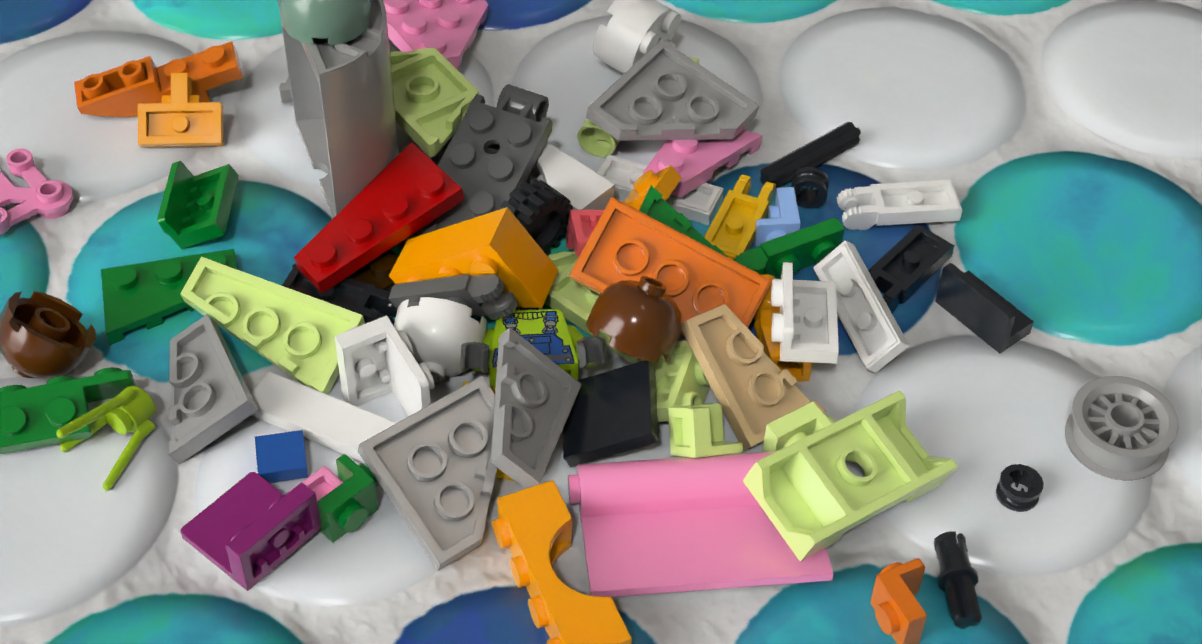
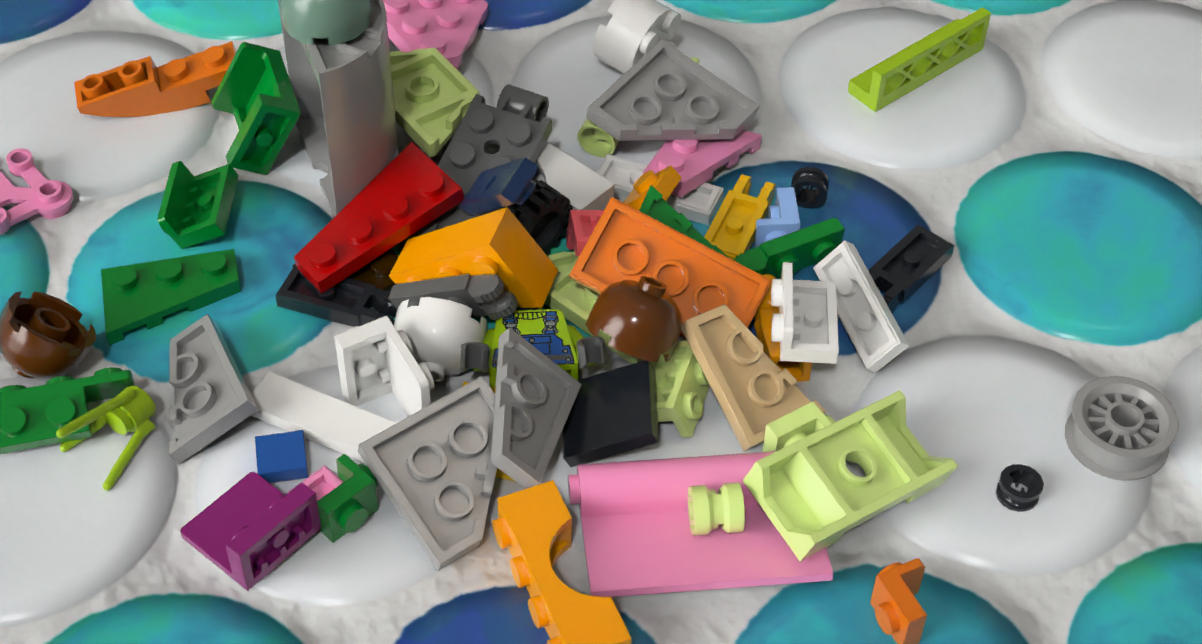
light orange hinge [138,73,224,148] -> none
yellowish green wing [180,257,365,395] -> none
yellowish green panel [668,403,743,458] -> none
black axle [760,122,861,188] -> none
white hinge [837,179,962,231] -> none
black axle [934,531,982,629] -> none
black panel [935,263,1034,354] -> none
none -> green panel [211,42,301,175]
none -> dark blue tile [459,157,538,215]
none -> yellowish green wheel [688,482,745,536]
none -> lime fence [848,7,991,112]

